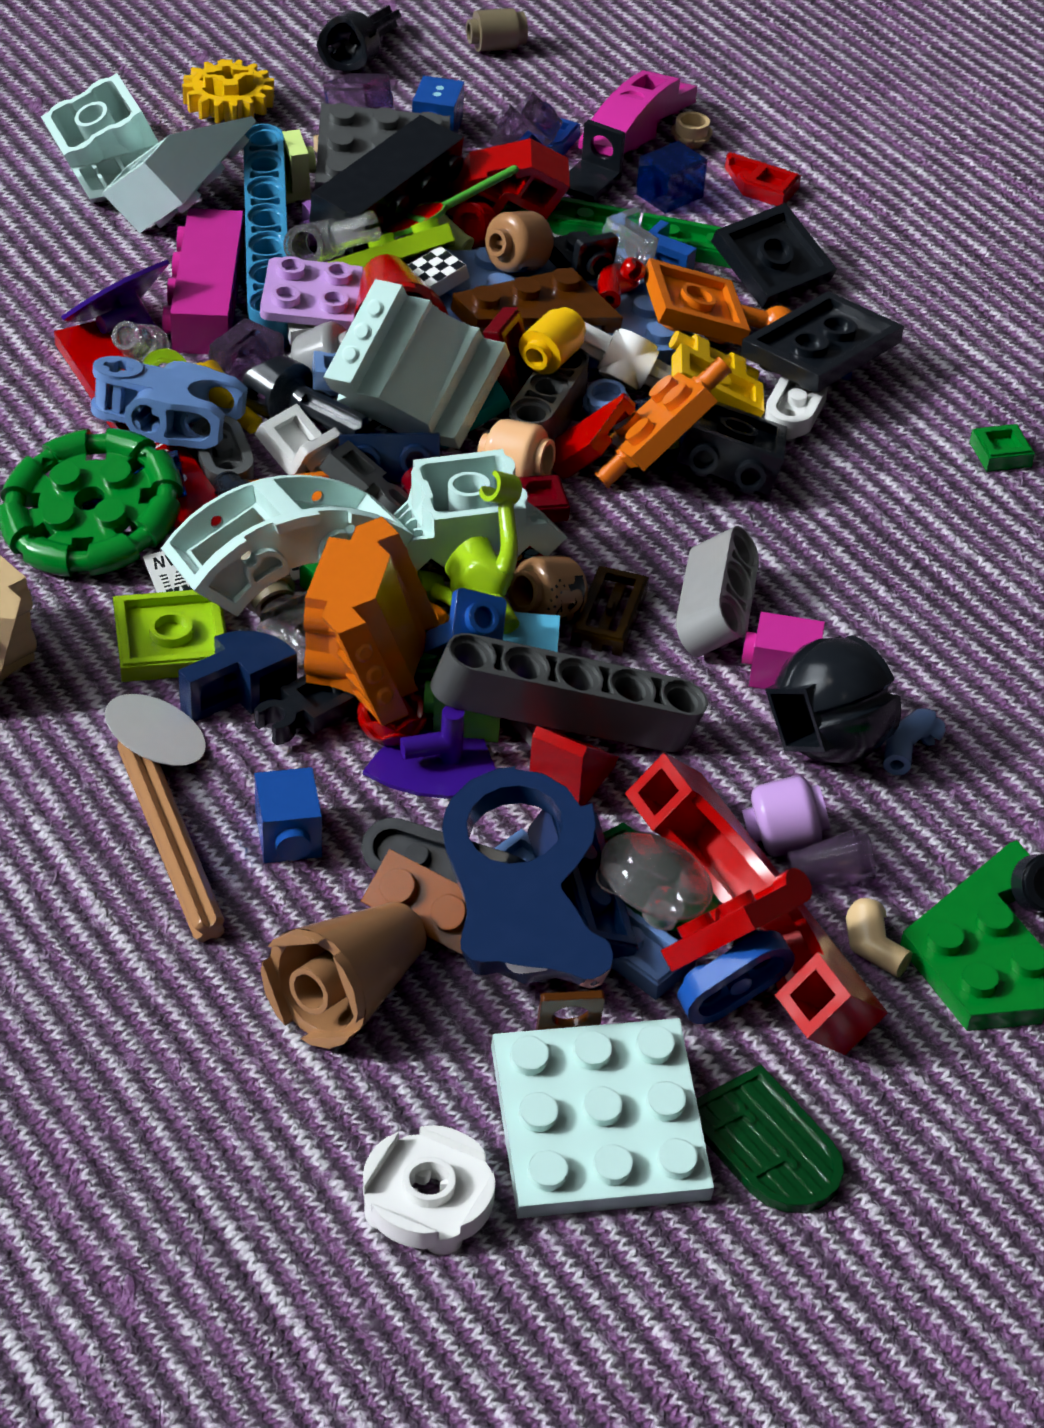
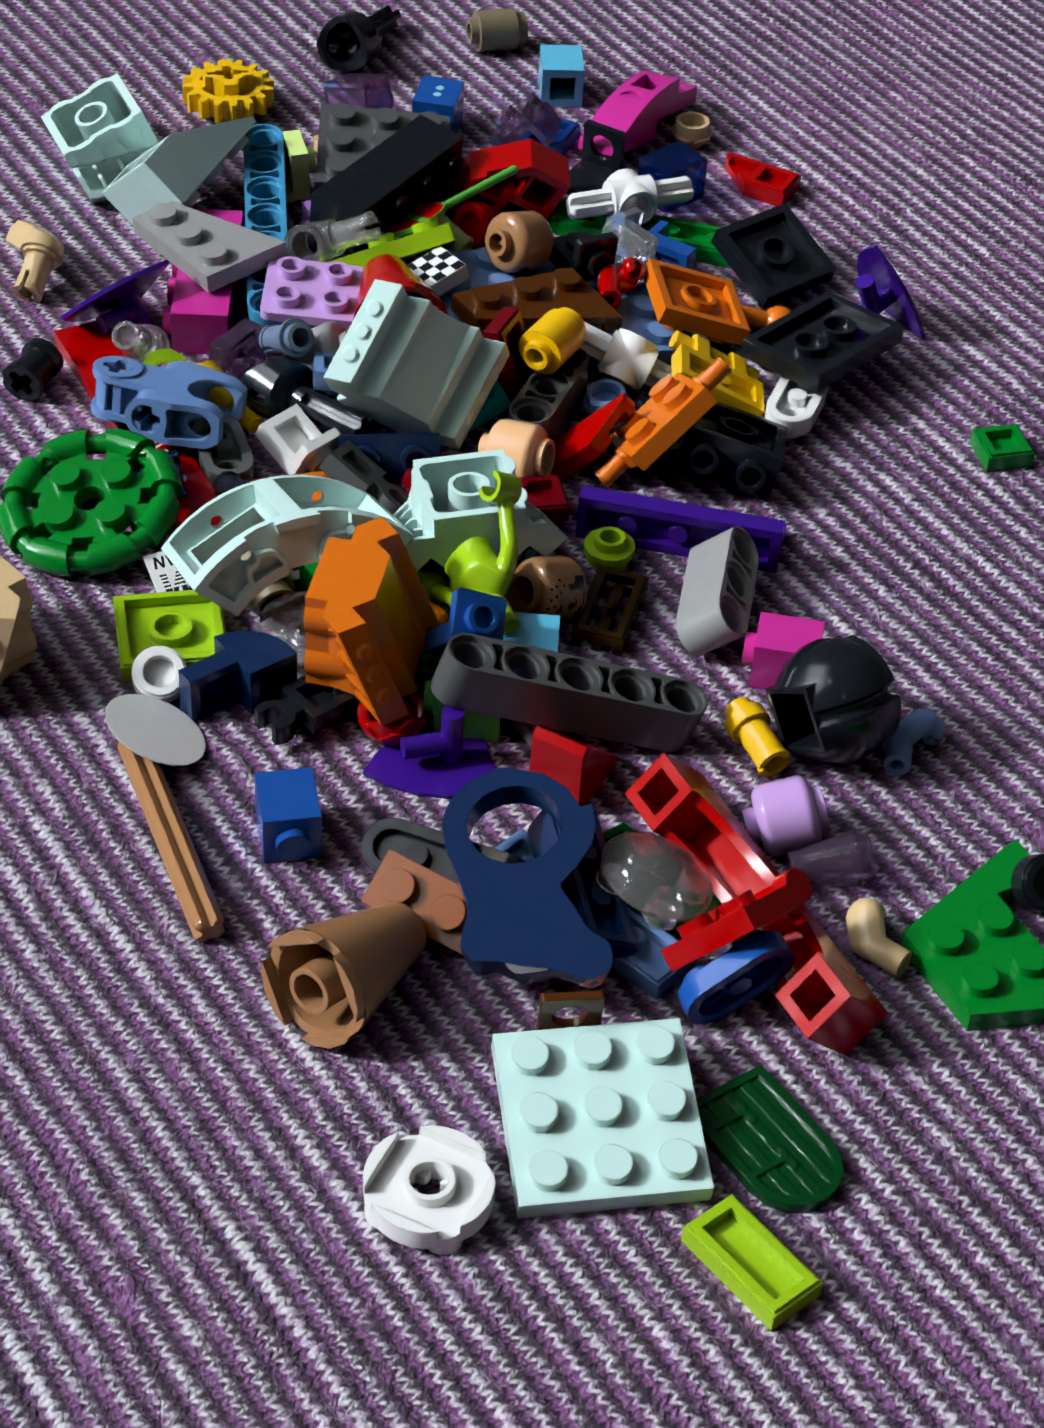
none -> black bush [2,338,64,402]
none -> tan arm [6,220,64,302]
none -> light grey wing [132,201,288,293]
none -> white tile [132,646,187,703]
none -> sand blue pin [258,318,314,358]
none -> medium azure brick [538,44,585,108]
none -> white axle [566,168,694,227]
none -> dark purple fence [575,485,787,573]
none -> lime plate [583,526,635,571]
none -> lime tile [681,1194,823,1331]
none -> yellow animal [724,697,791,777]
none -> dark purple shield [856,245,925,340]

